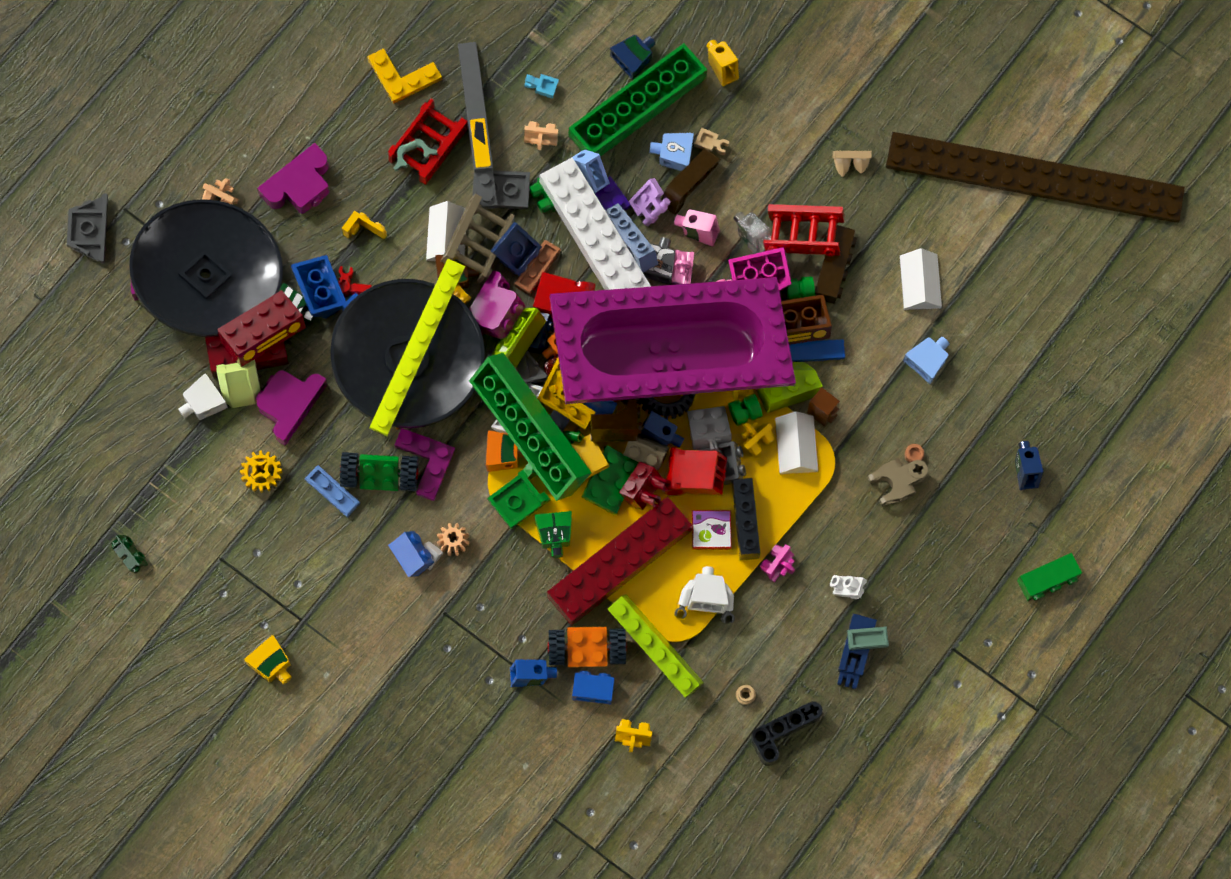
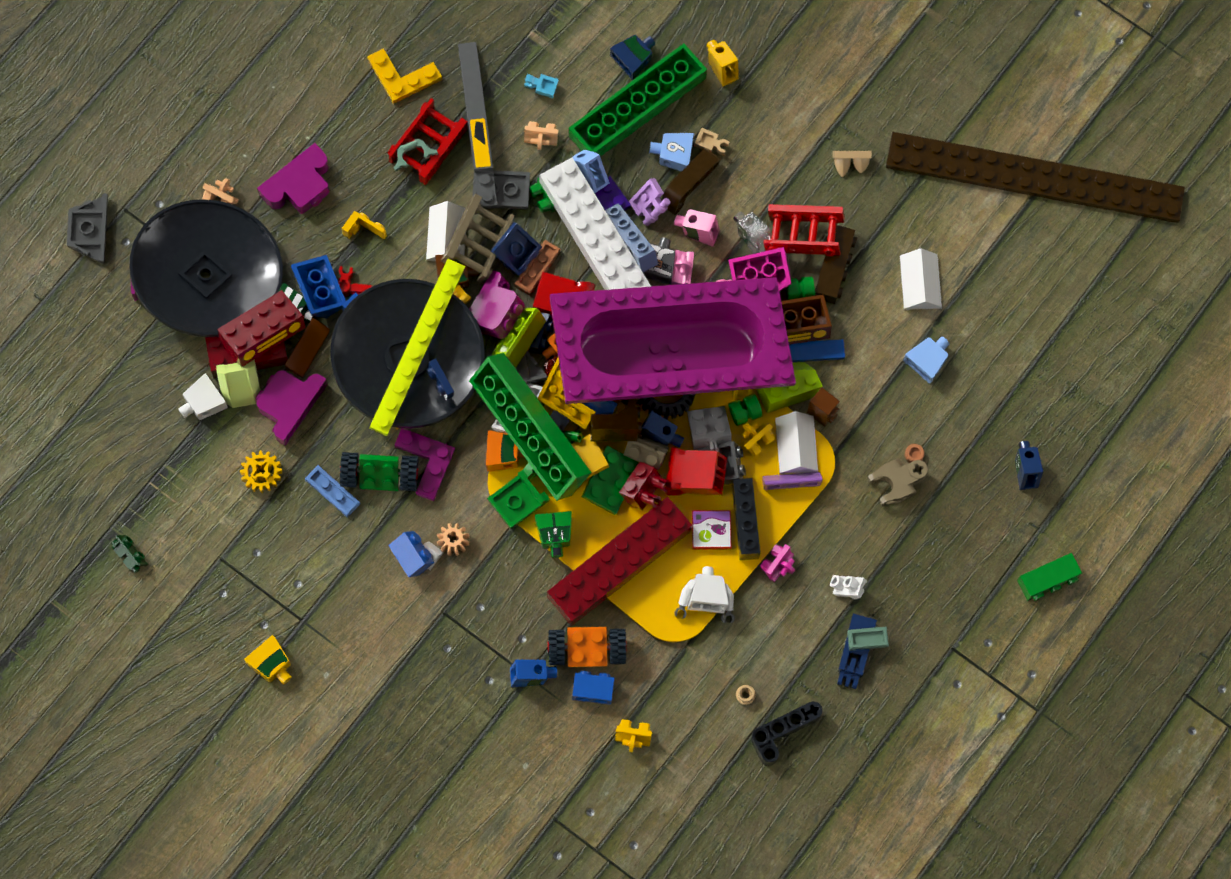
lime brick [608,595,704,698] -> none
none -> dark orange slope [285,318,330,378]
none -> dark blue plate [427,359,454,400]
none -> medium lavender slope [762,472,822,490]

